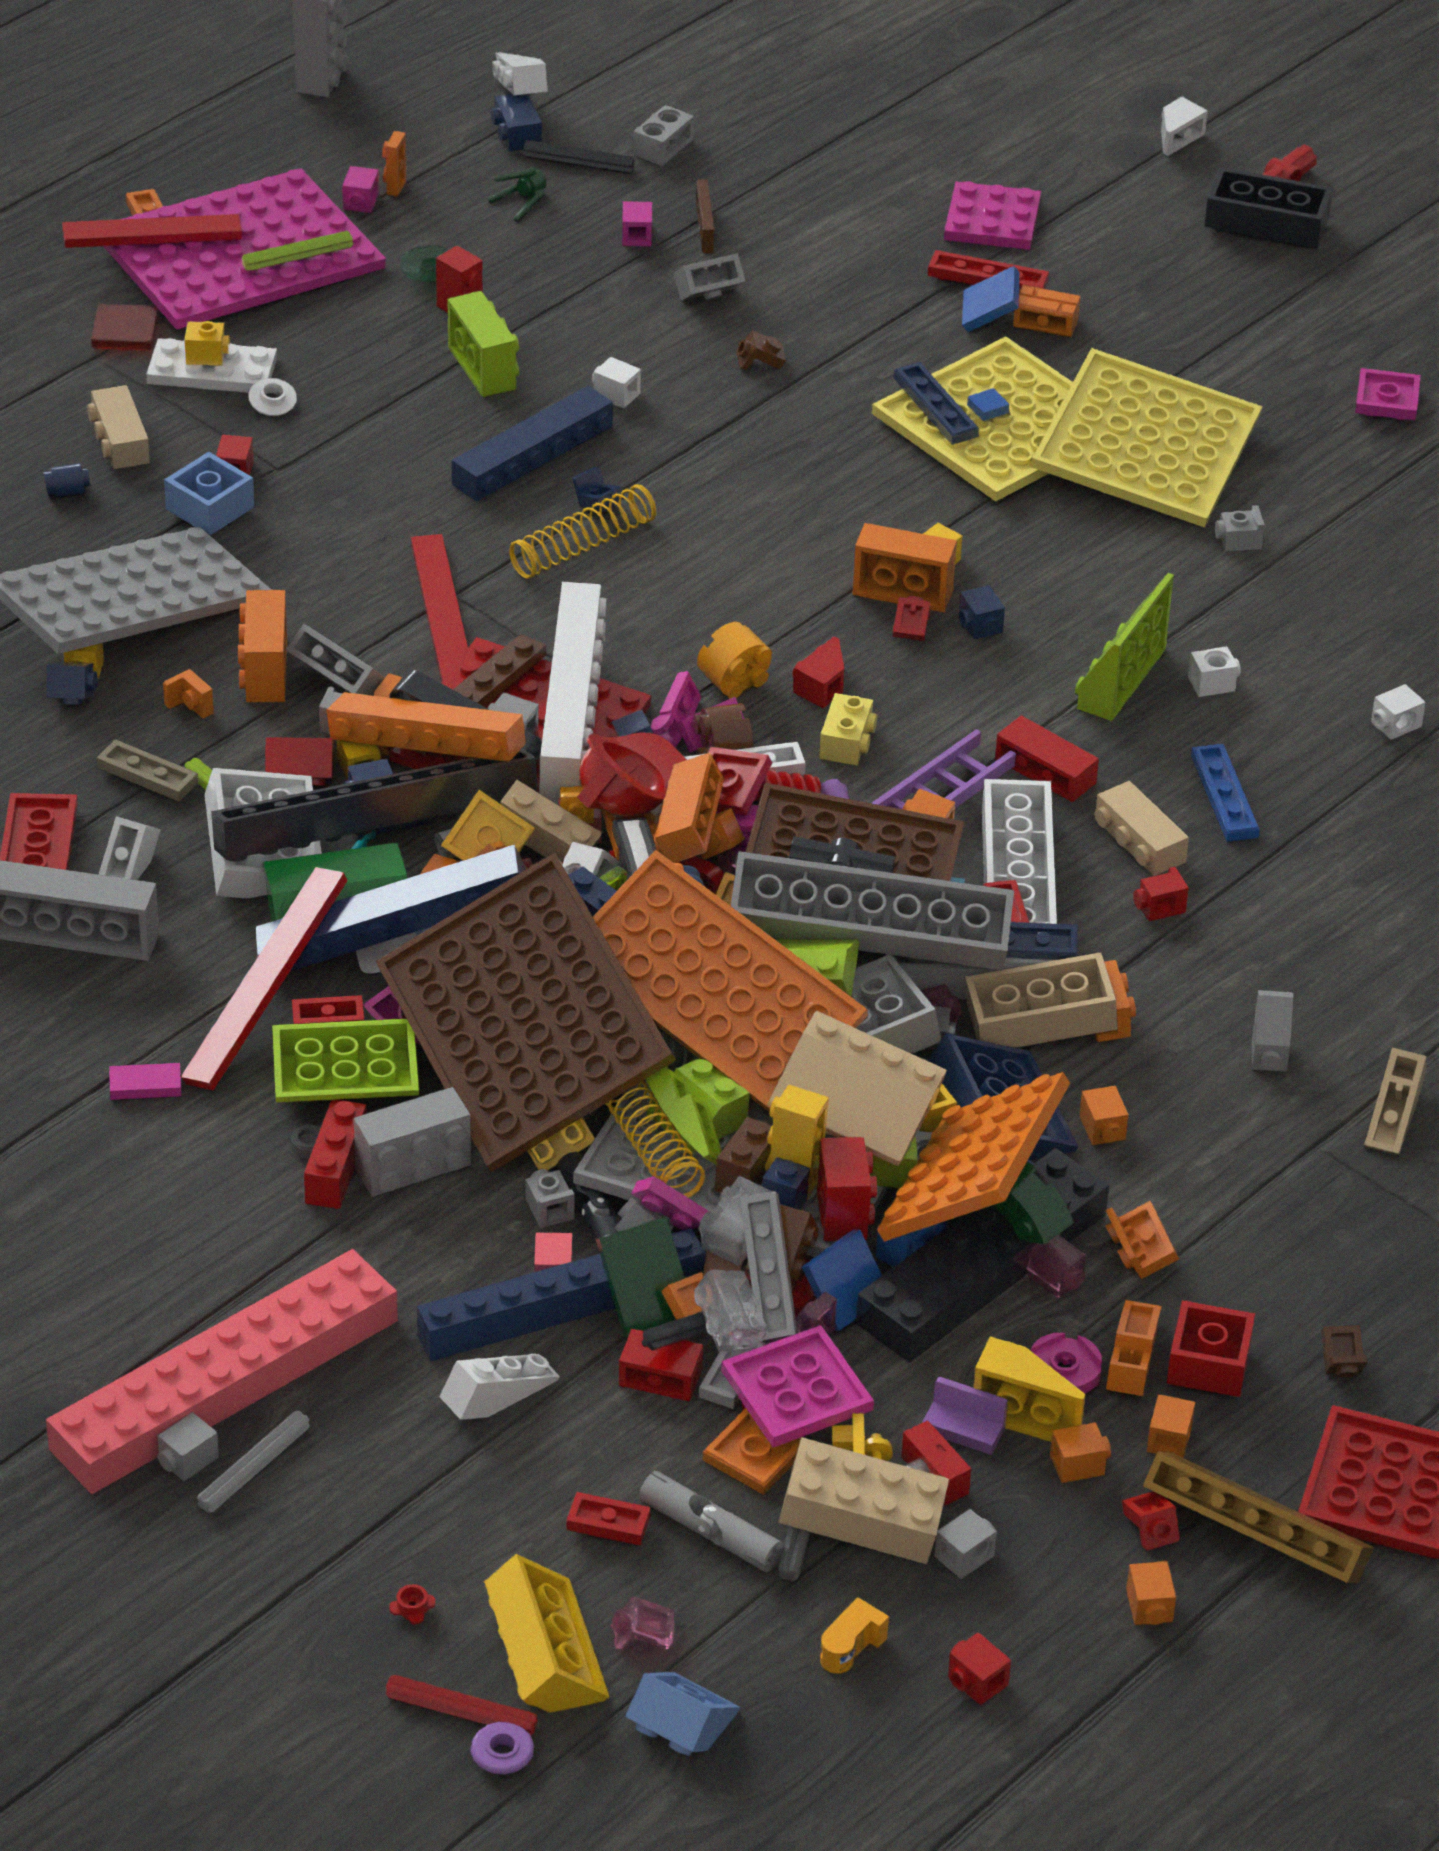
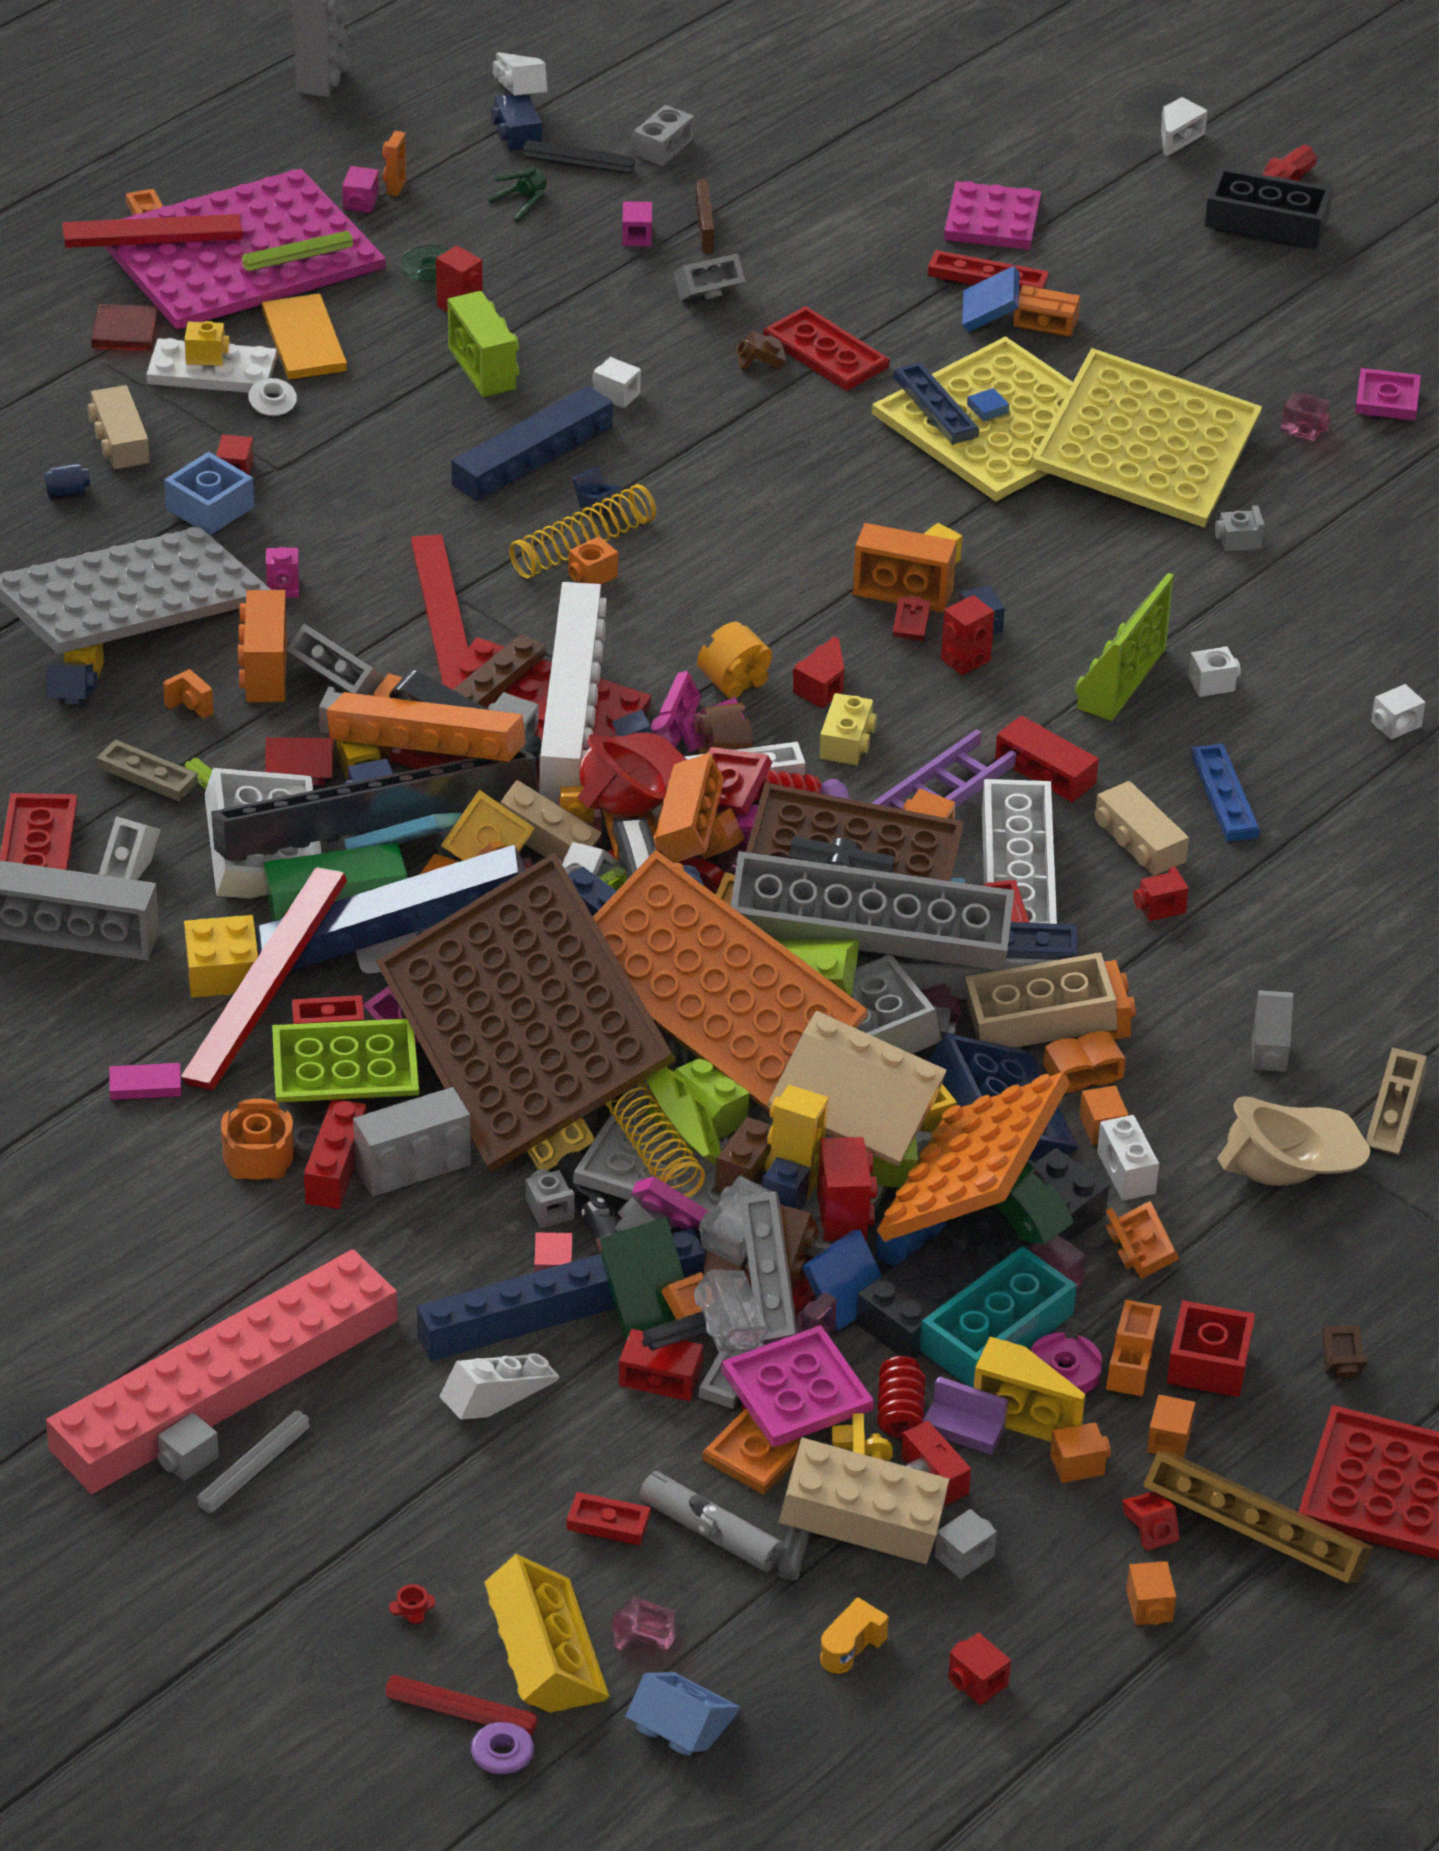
none -> yellow brick [184,915,258,998]
none -> orange brick [221,1098,294,1180]
none -> light orange tile [262,293,347,380]
none -> dark pink brick [266,547,299,598]
none -> medium azure tile [344,813,462,850]
none -> orange brick [568,536,618,584]
none -> red tile [763,306,890,391]
none -> red piece [877,1356,926,1439]
none -> teal brick [920,1246,1077,1388]
none -> red brick [941,595,995,675]
none -> orange brick [1043,1031,1126,1093]
none -> white brick [1097,1115,1159,1201]
none -> tan piece [1217,1096,1370,1186]
none -> clear pink brick [1281,391,1331,441]

